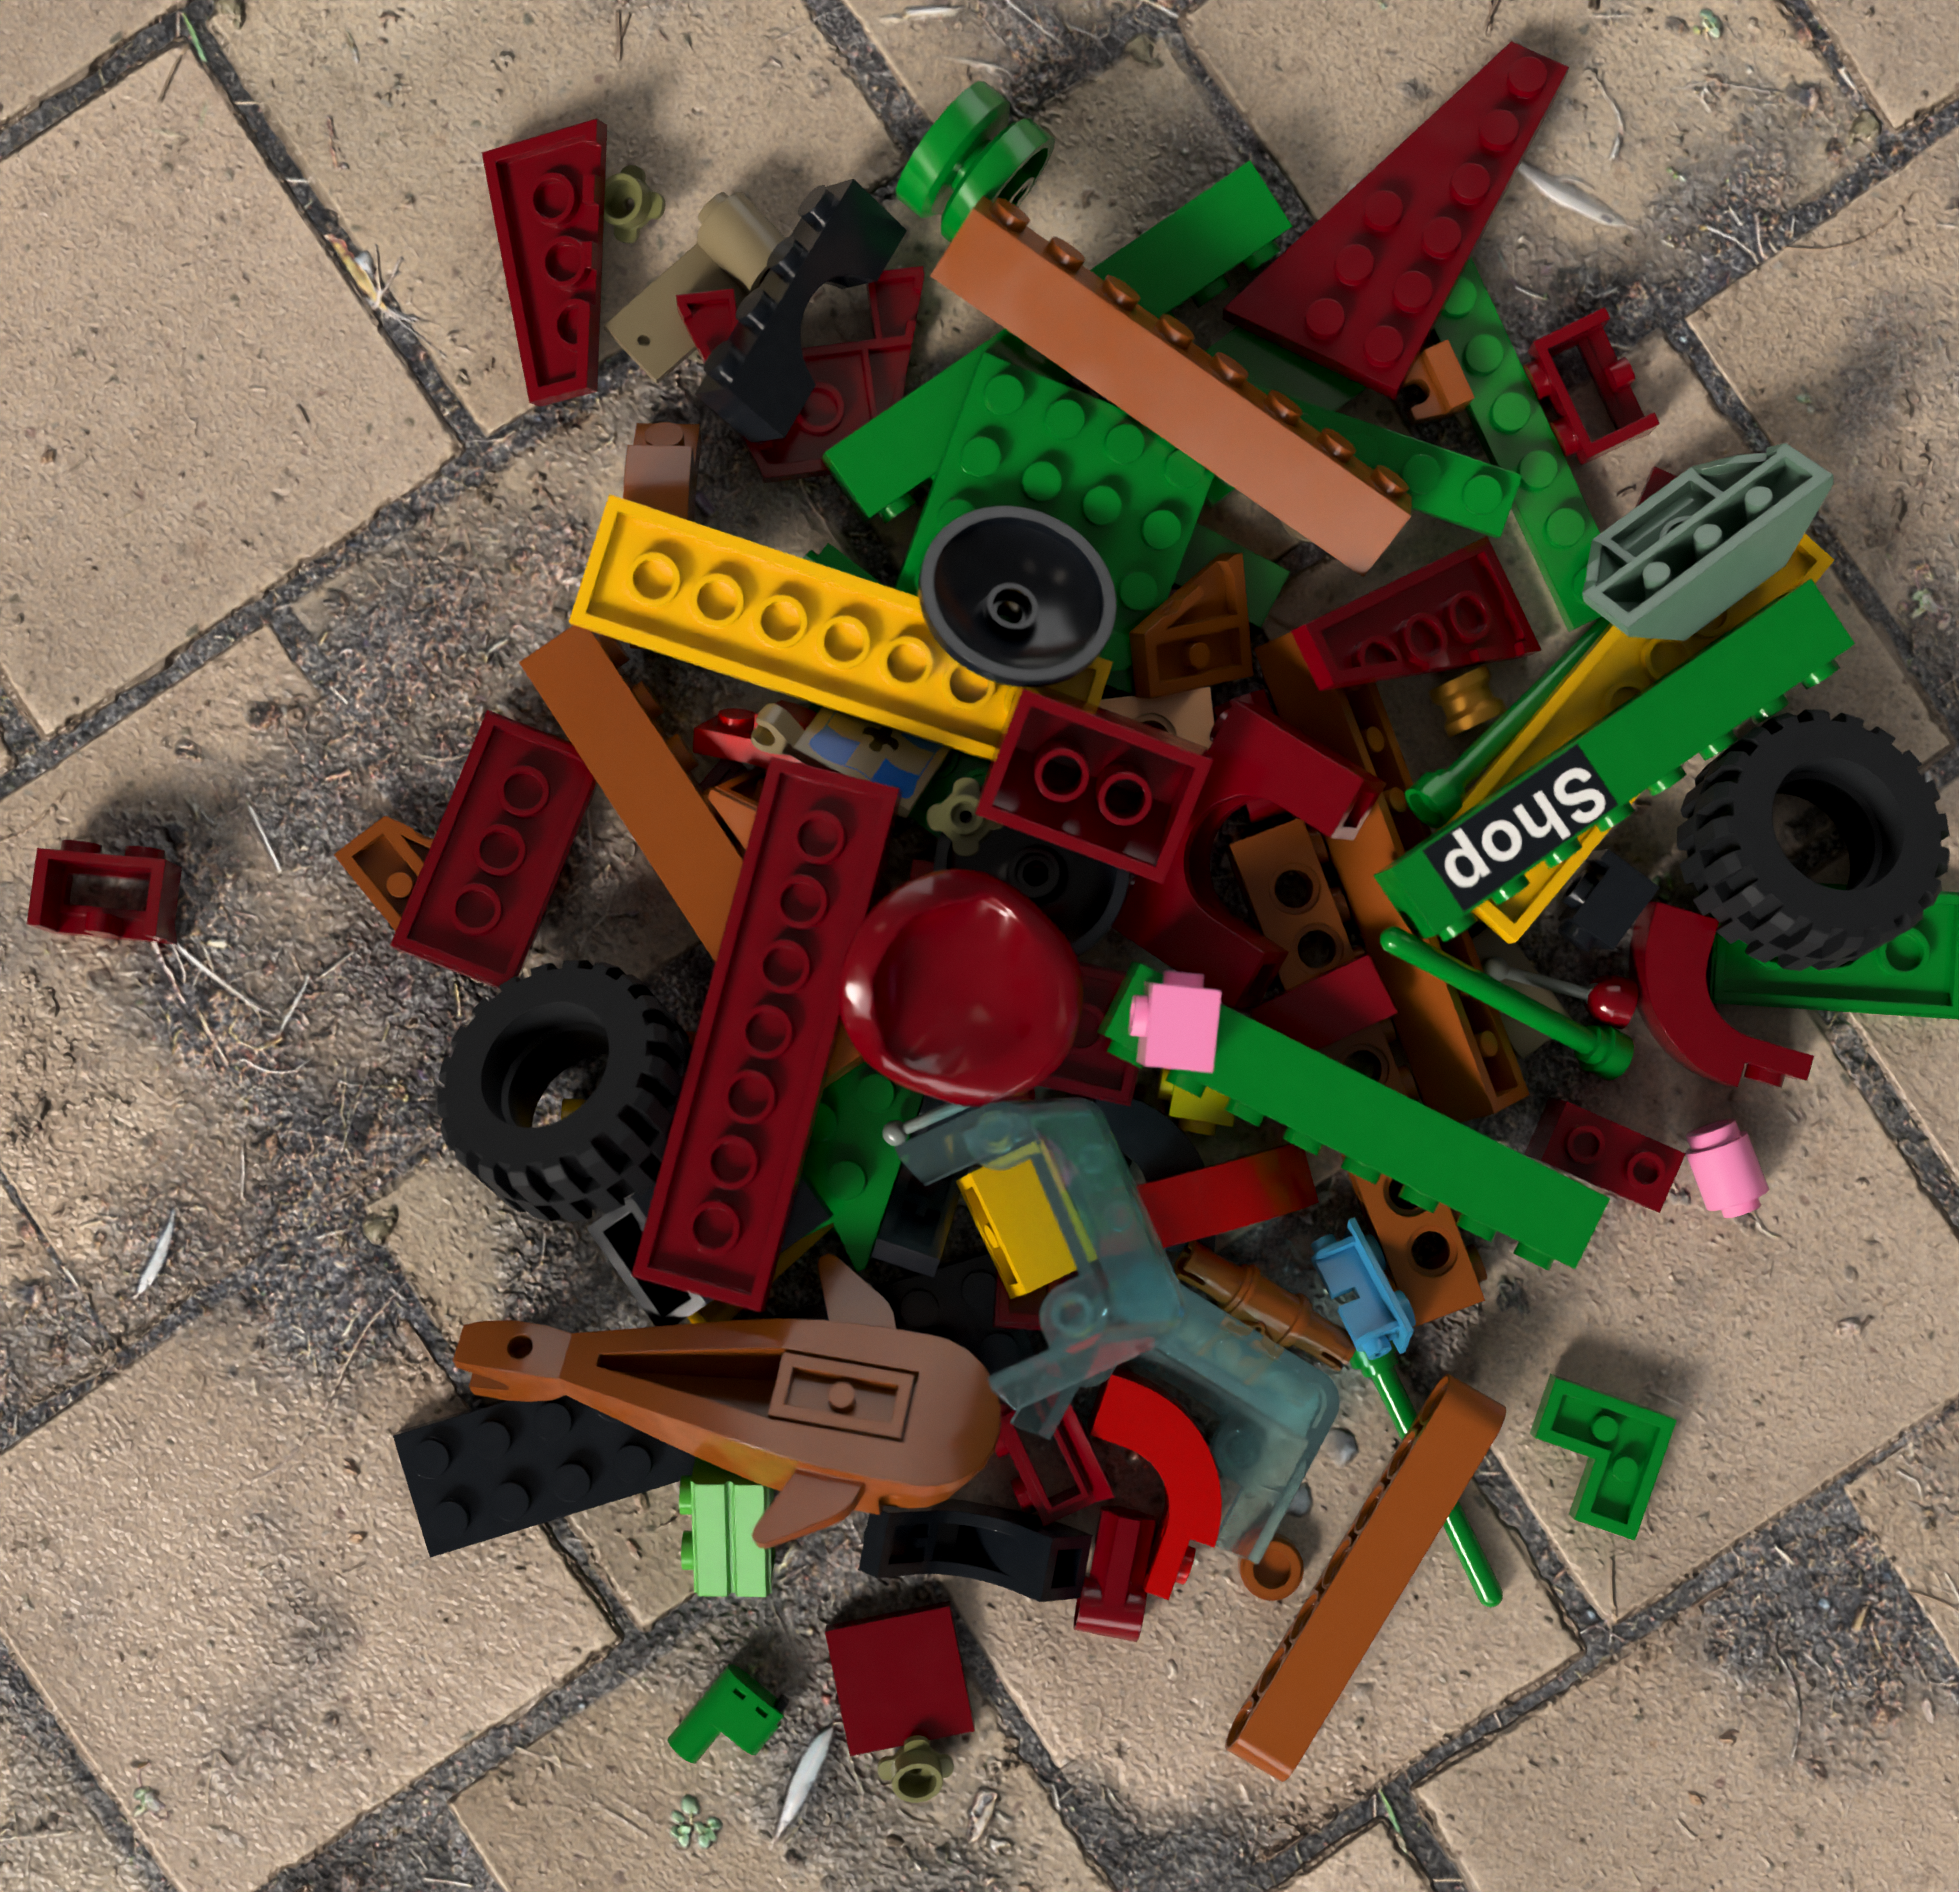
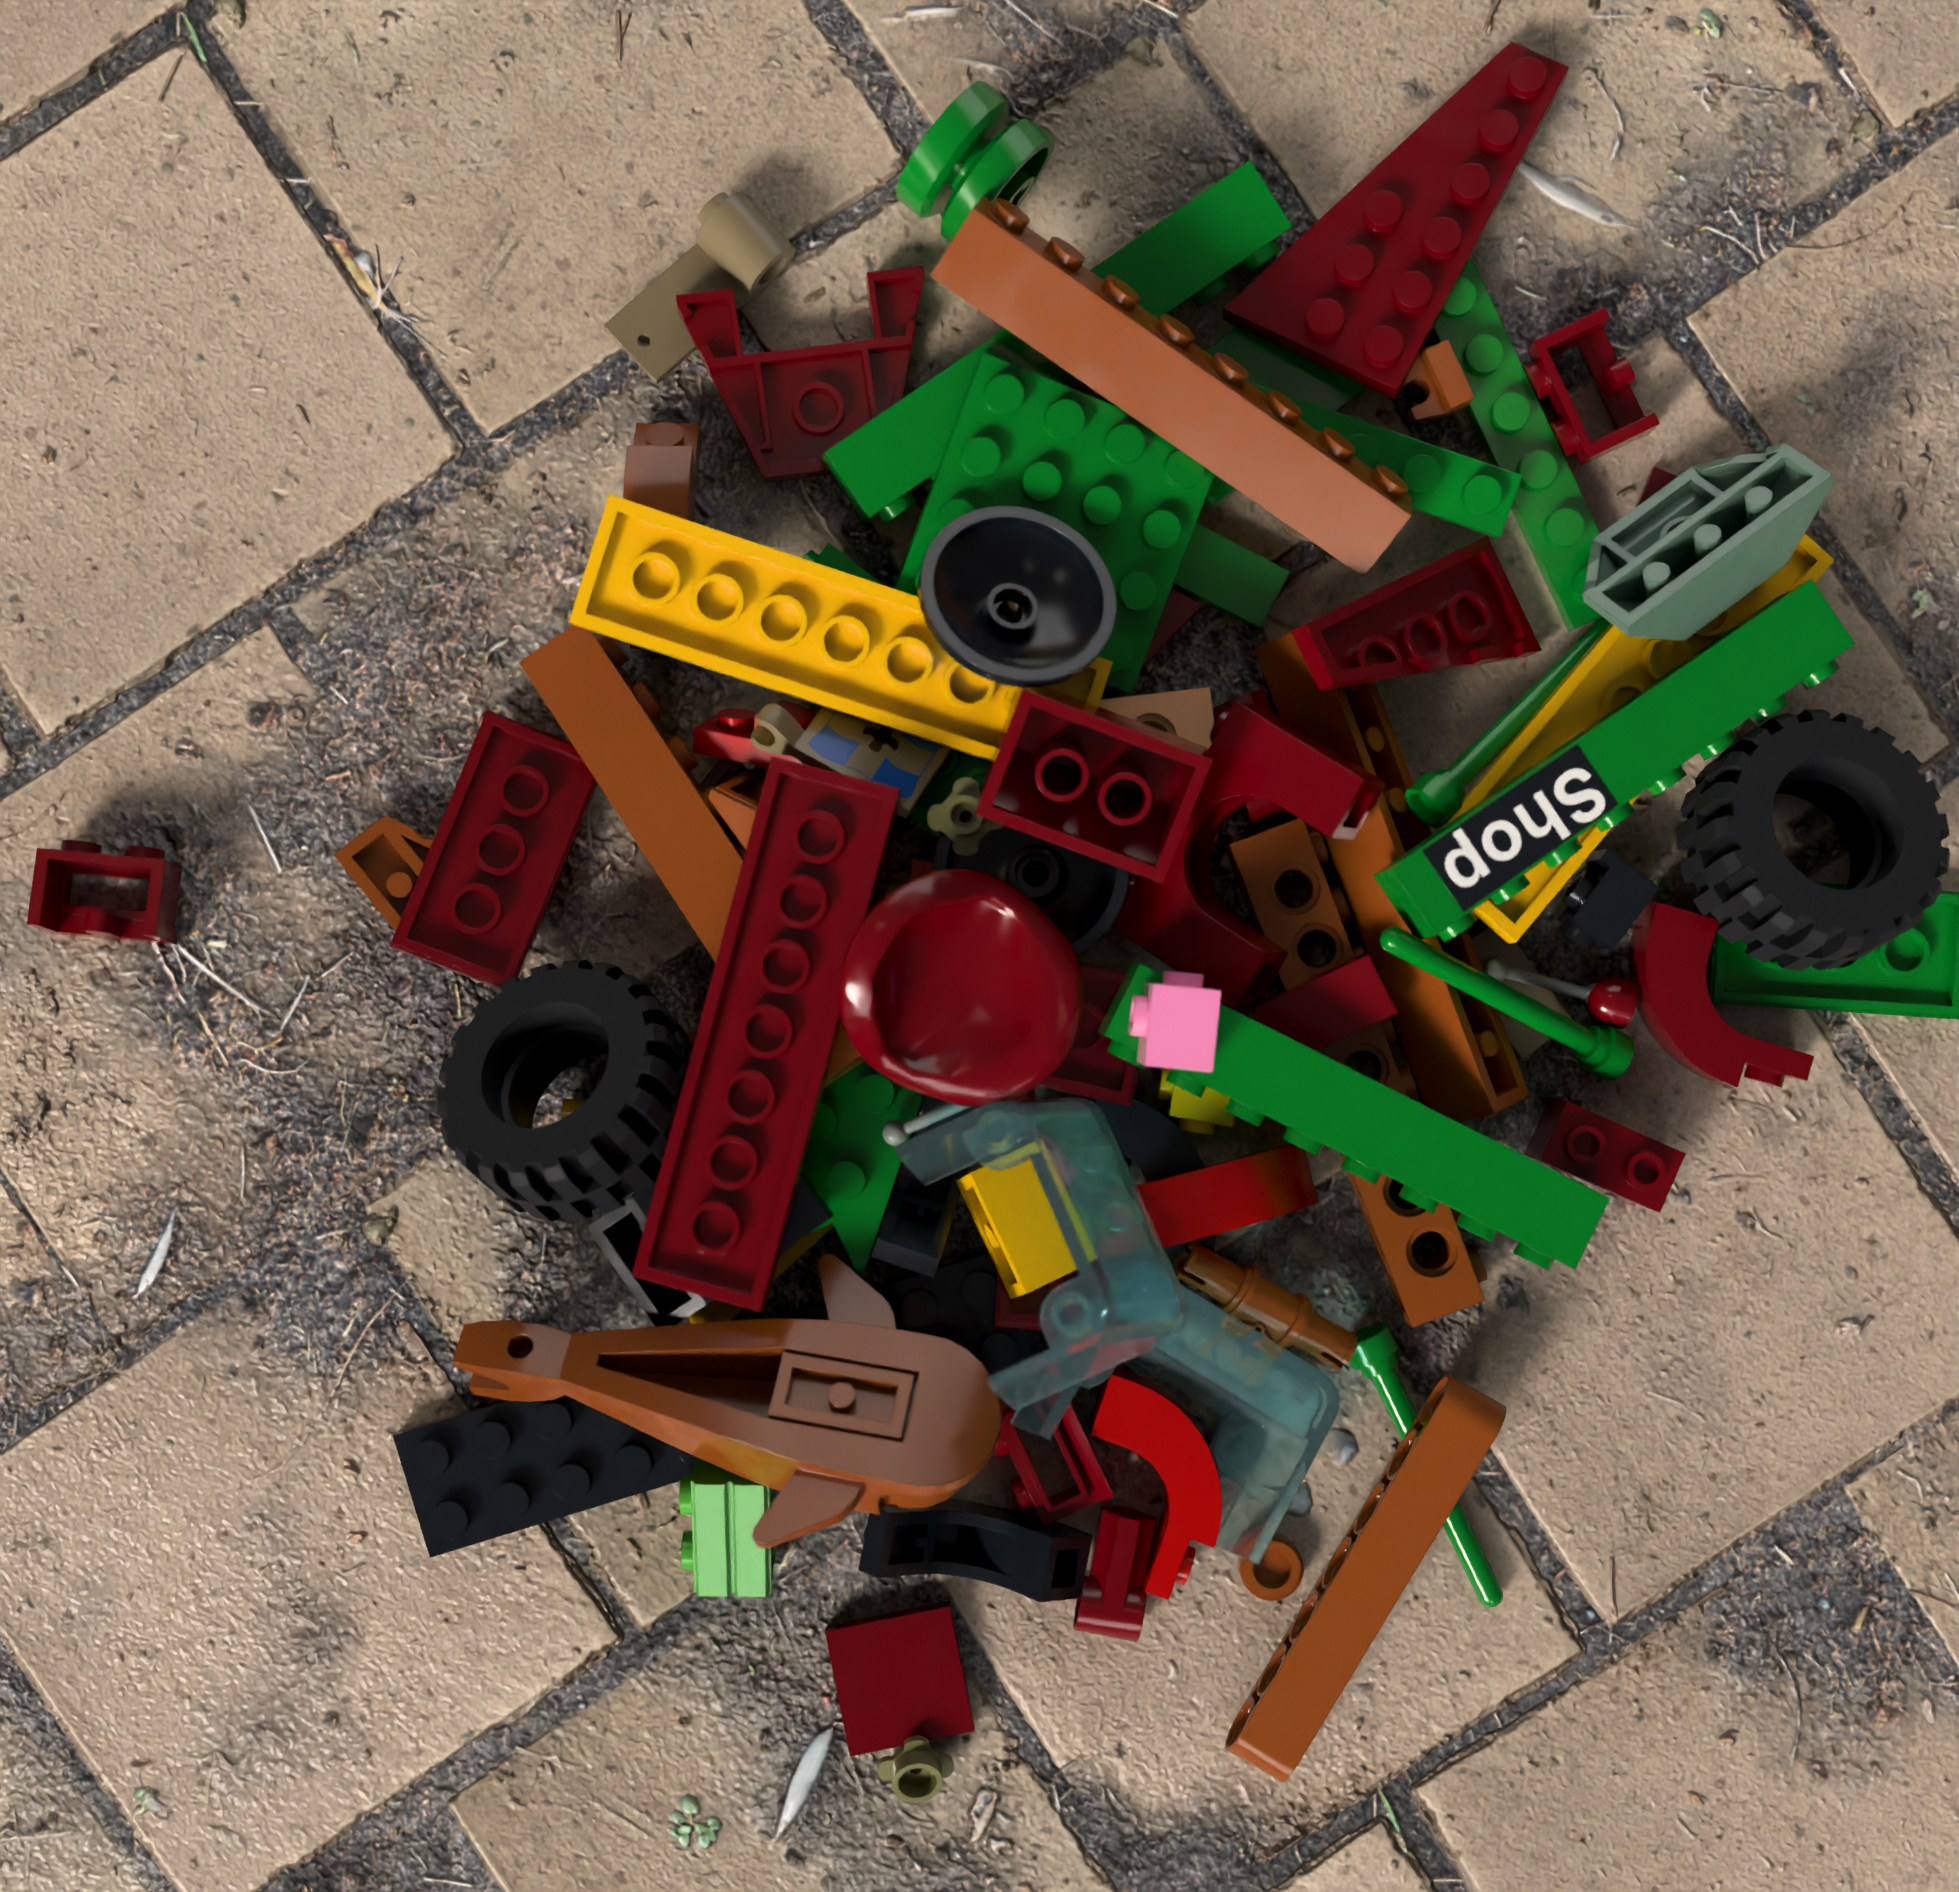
dark red wing [482,118,608,407] -> none
olive plate [604,165,665,244] -> none
green piece [668,1663,790,1764] -> none
black arch [695,179,907,443] -> none
dark orange wing [1129,552,1253,699] -> none
dark azure hinge [1311,1217,1416,1360] -> none
pearl gold wheel [1428,664,1507,738] -> none
green plate [1530,1374,1677,1541] -> none
bright pink brick [1685,1118,1769,1218] -> none

